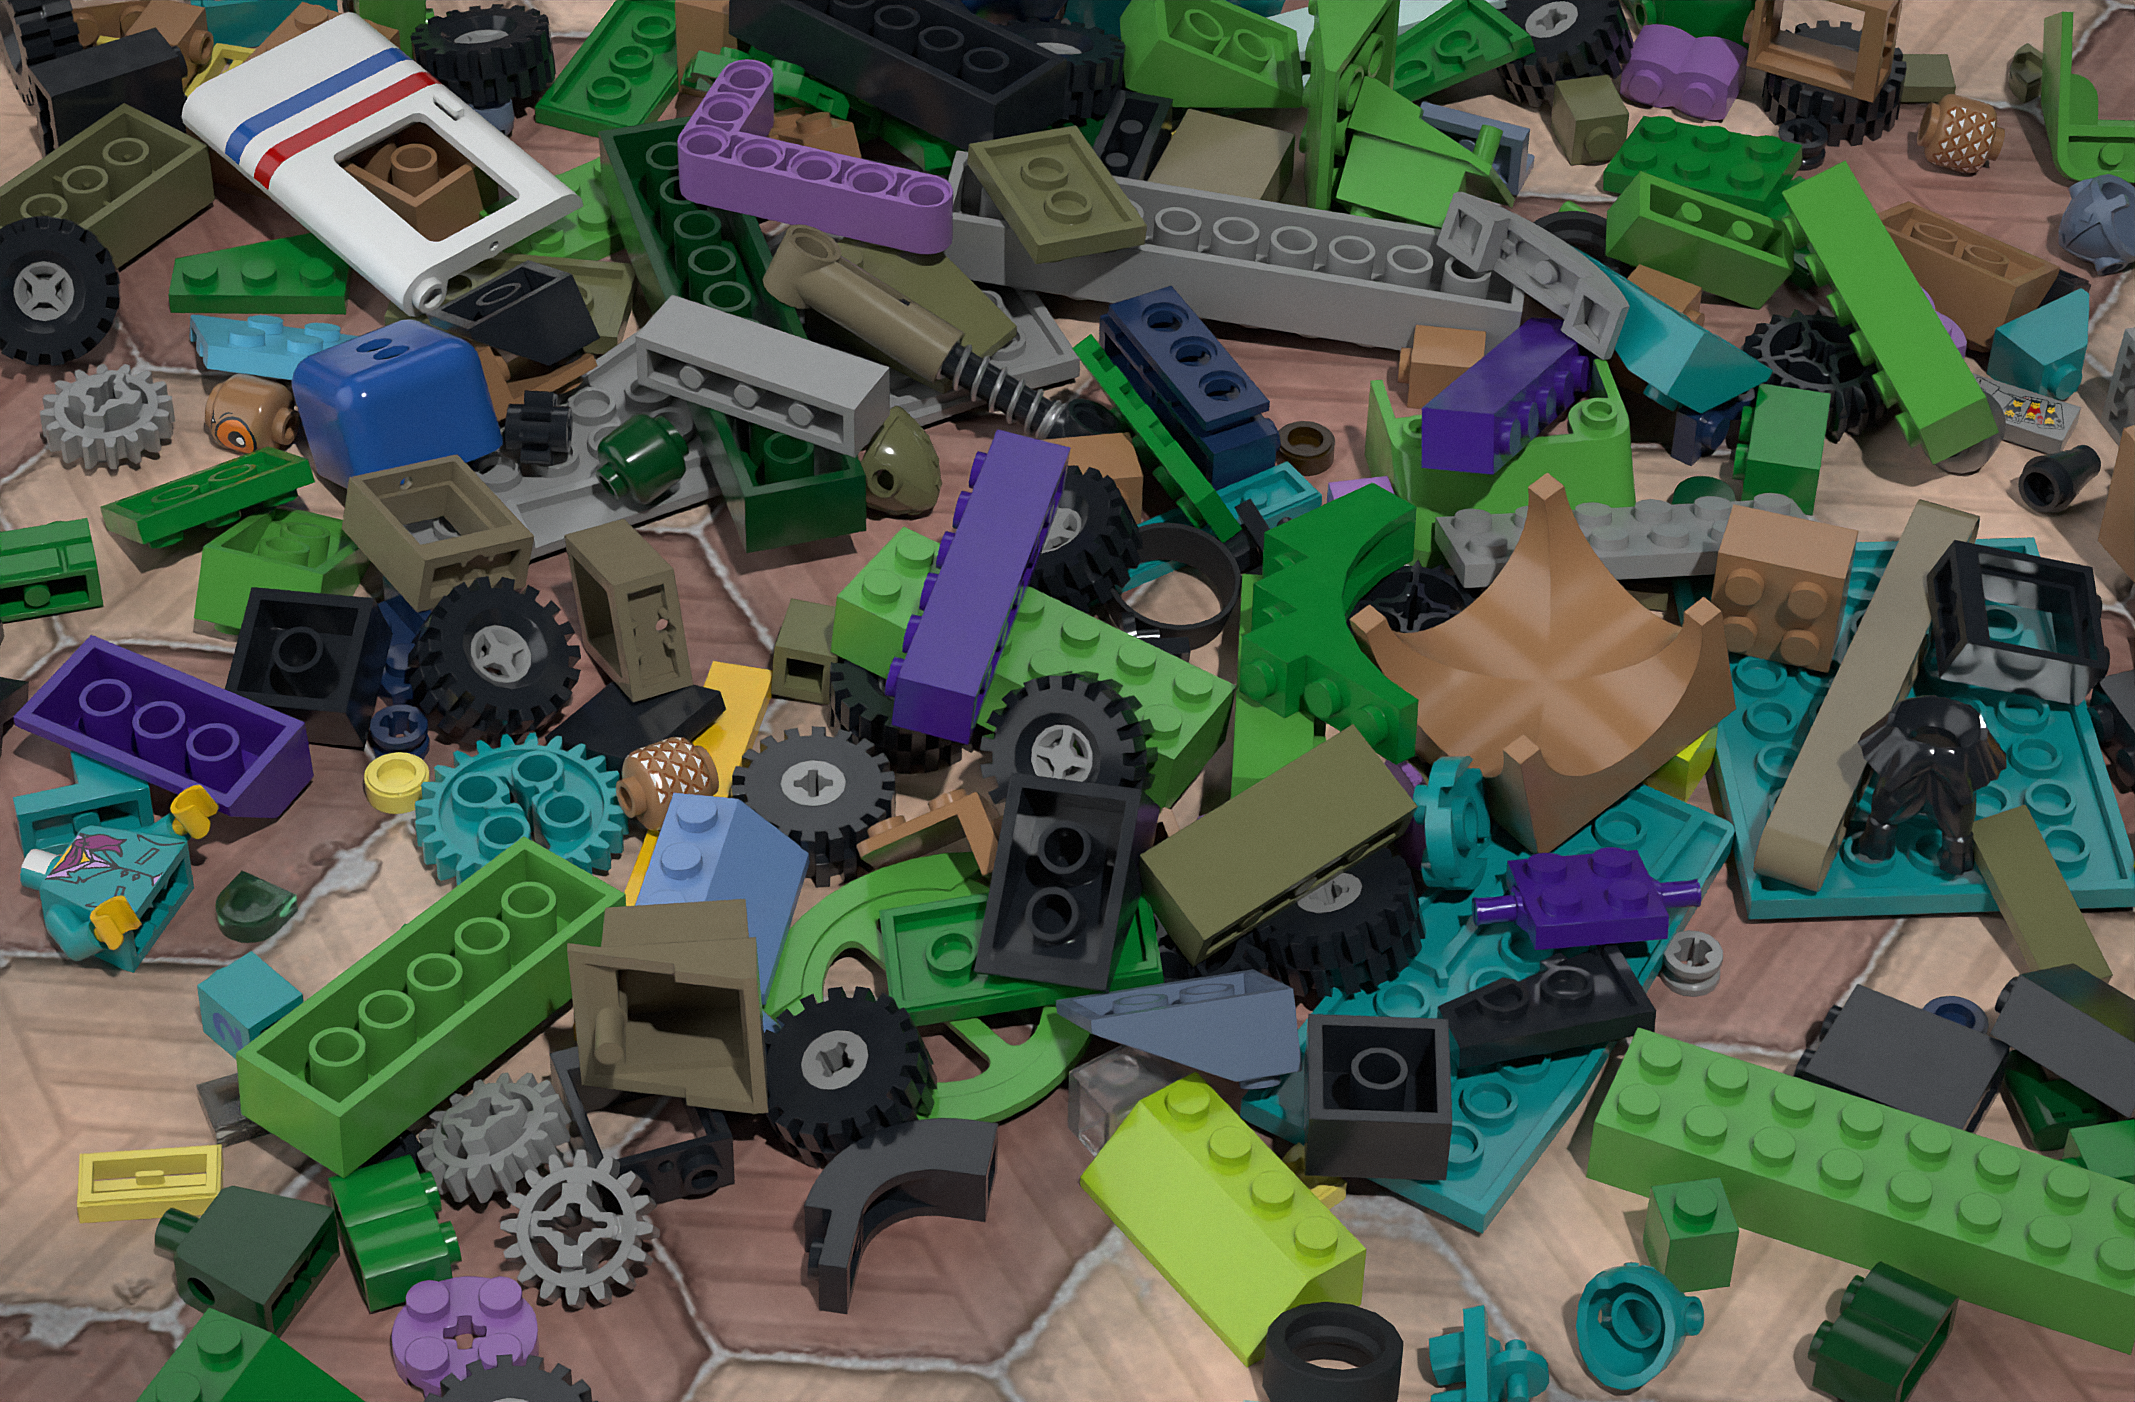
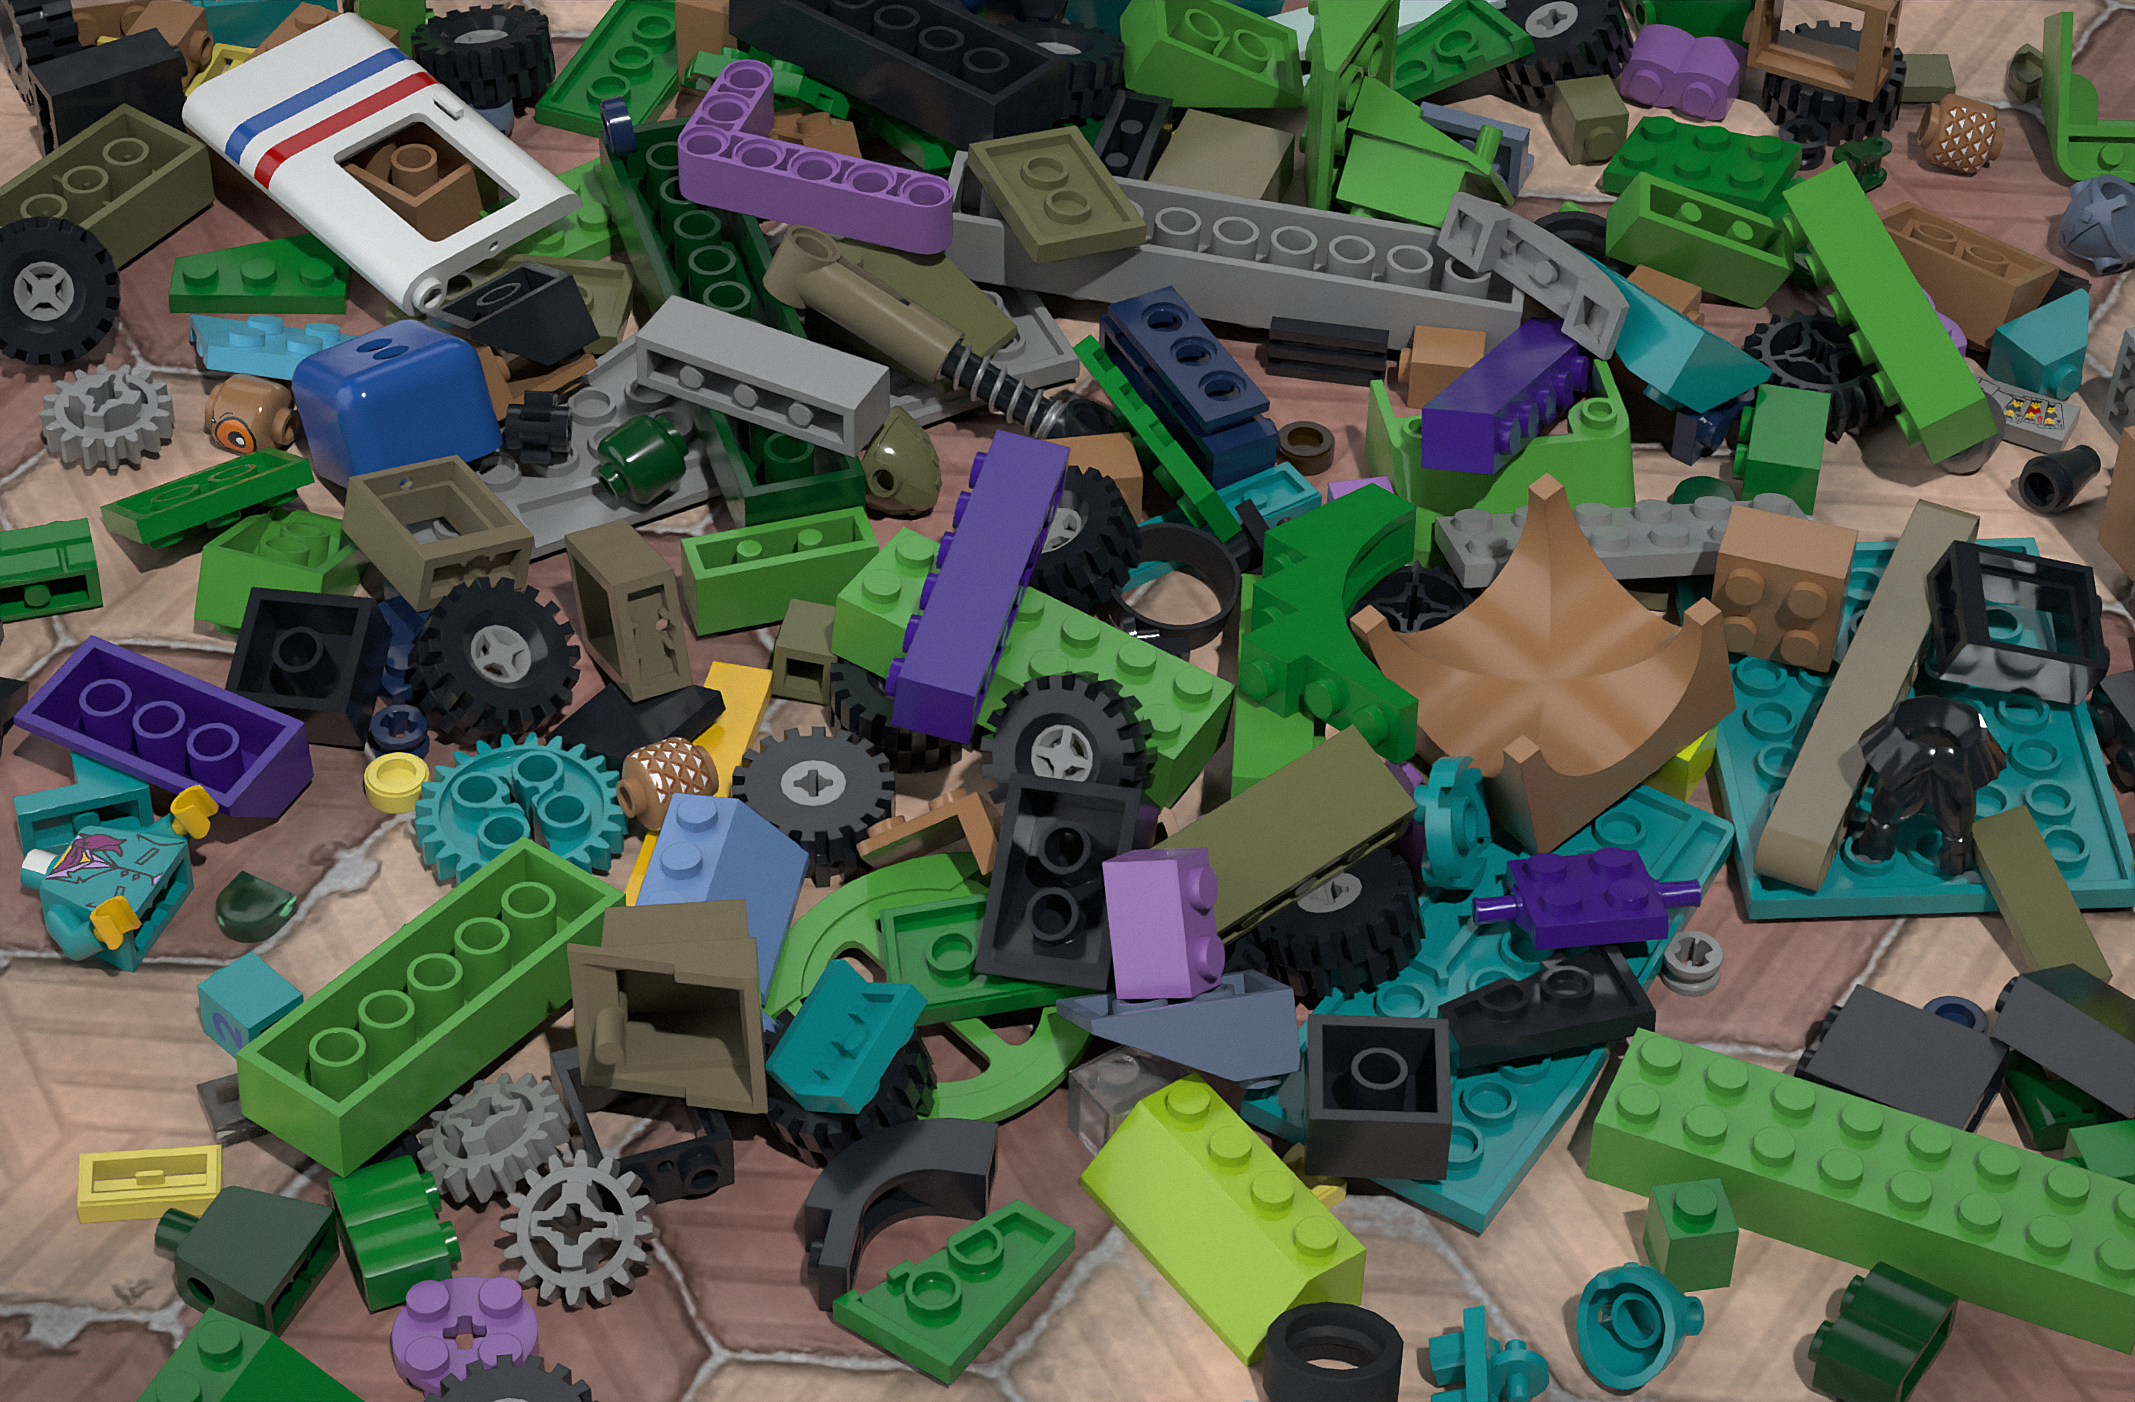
none -> dark blue tile [599,95,637,157]
none -> bright green brick [680,506,879,636]
none -> teal bracket [765,959,928,1114]
none -> green wing [833,1199,1075,1385]
none -> medium lavender brick [1102,847,1225,999]
none -> black tile [1267,316,1390,387]
none -> dark green piece [1832,136,1892,194]

